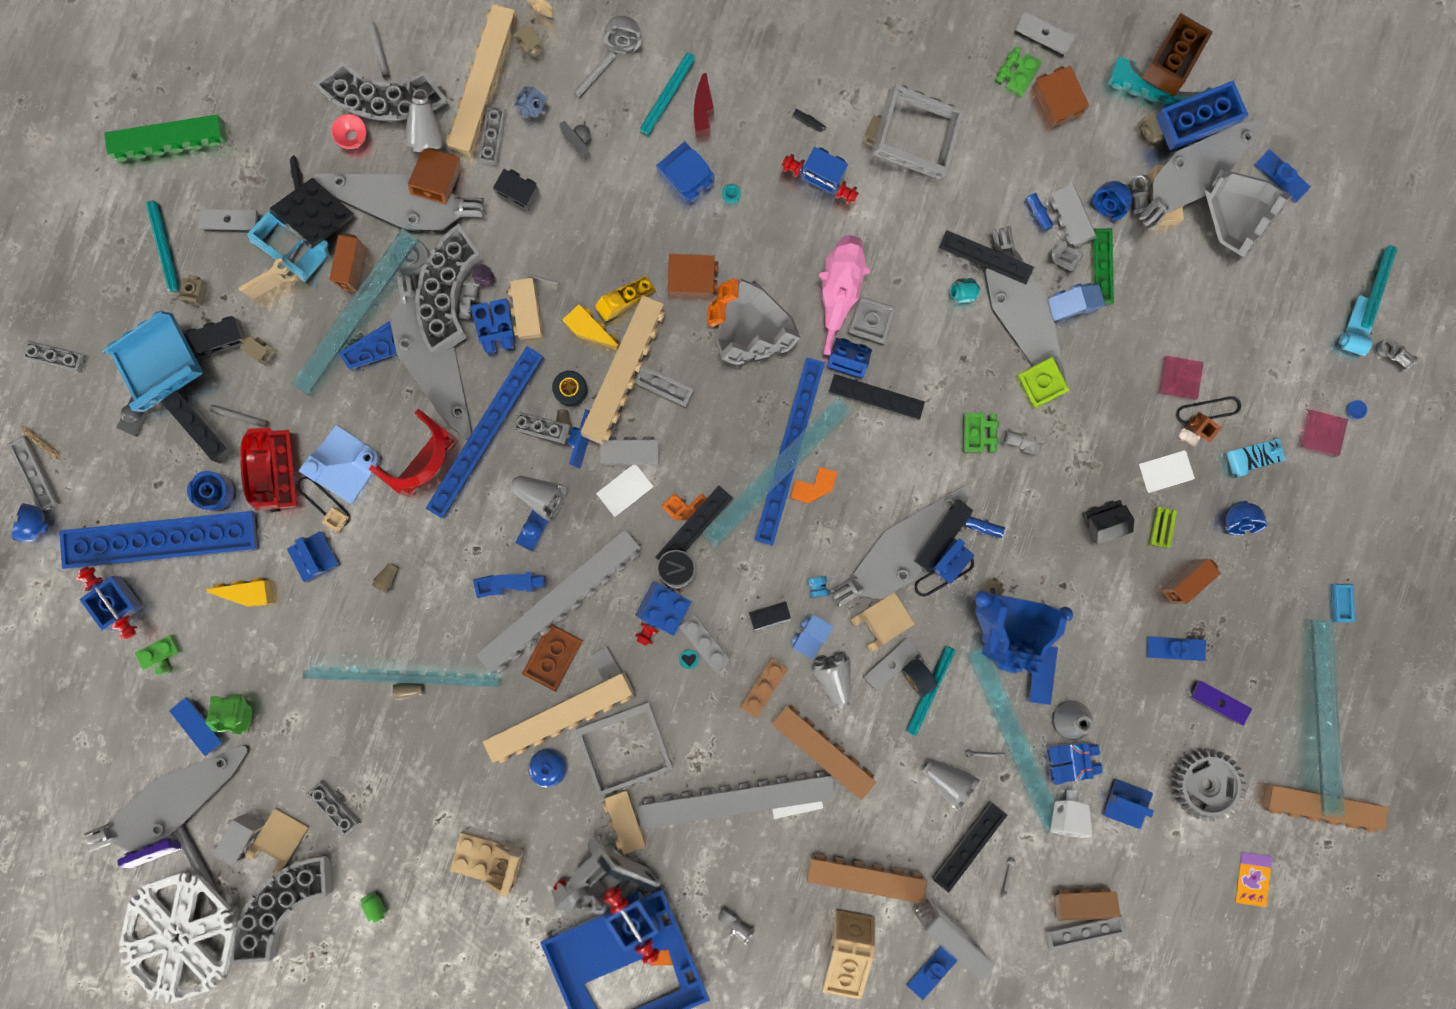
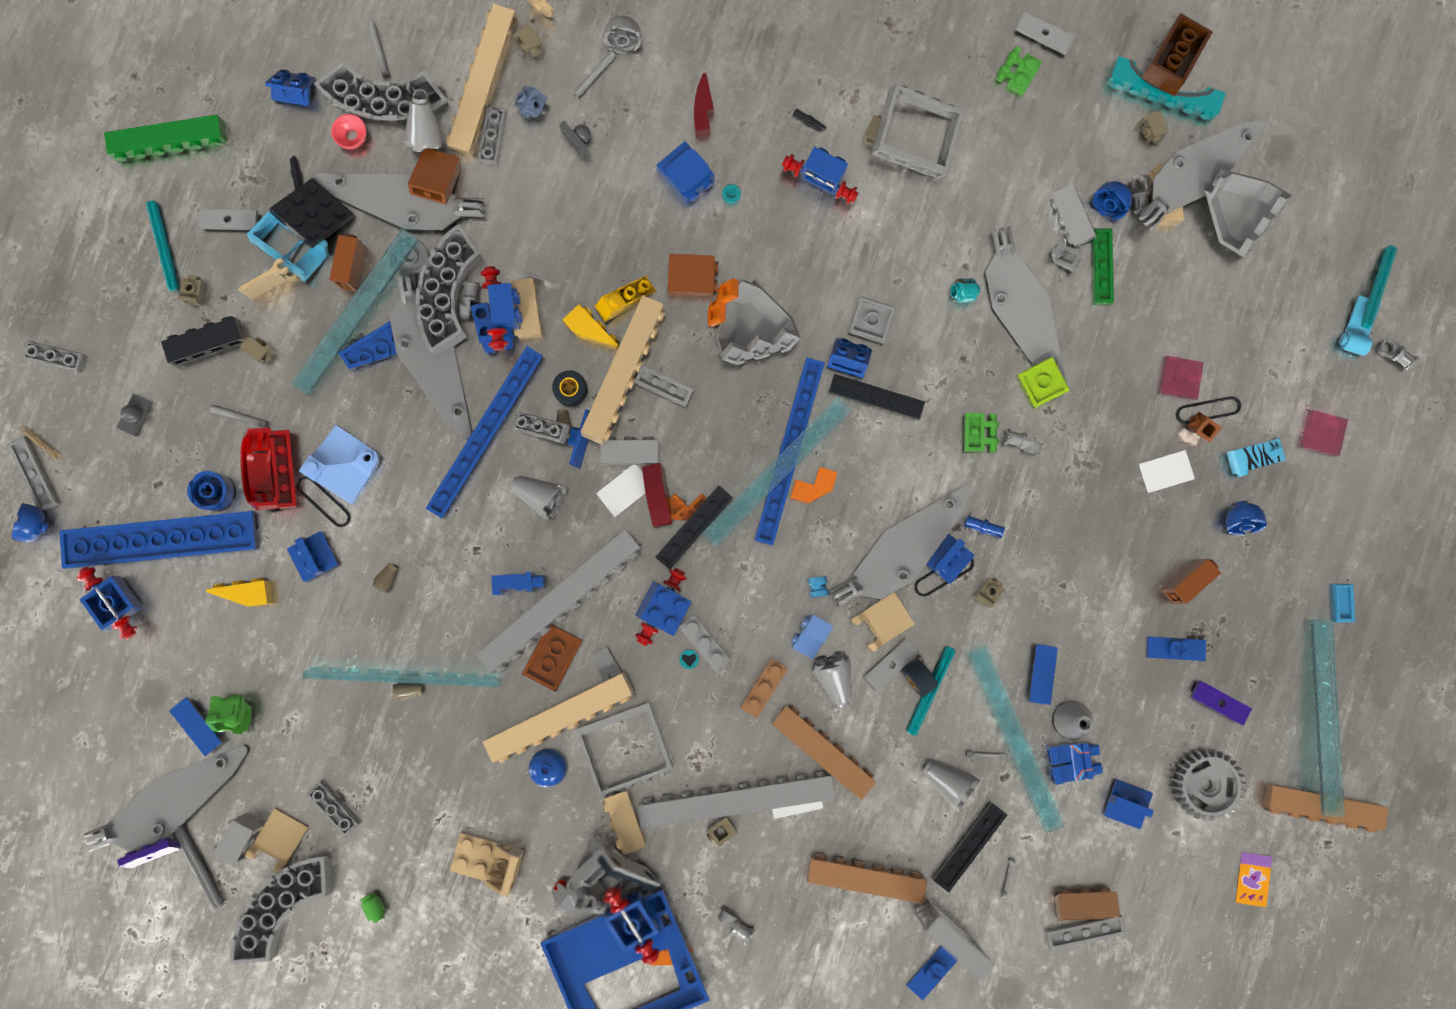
dark azure panel [102,311,203,412] -> none
white plate [119,872,237,1004] -> none
bright green plate [135,635,181,675] -> none
black brick [162,391,235,463] -> none
tan tile [322,506,349,533] -> none
red piece [369,409,456,497] -> none
clear purple hat [472,264,494,284] -> none
blue tile [473,575,493,598] -> none
black brick [493,169,539,211] -> none
blue tile [515,509,550,552] -> none
teal axle [640,52,695,135] -> none
black tile [657,550,696,589] -> none
black brick [748,601,792,631] -> none
bright pink piece [819,235,870,355] -> none
tan bracket [823,910,875,999] -> none
black tile [914,499,973,573] -> none
black plate [939,230,1035,285] -> none
blue piece [975,591,1073,675] -> none
blue pin [1026,192,1054,231] -> none
dark orange brick [1033,65,1090,127] -> none
medium blue brick [1048,283,1105,321] -> none
white torso [1050,790,1092,838] -> none
black brick [1084,500,1134,545] -> none
lime tile [1150,507,1177,548] -> none
blue brick [1156,80,1248,151] -> none
blue piece [1254,149,1311,202] -> none
blue piece [1347,400,1367,419] -> none
none -> blue bracket [265,69,315,106]
none -> blue brick [481,266,523,351]
none -> dark red slope [642,463,672,527]
none -> dark tan brick [706,816,738,847]

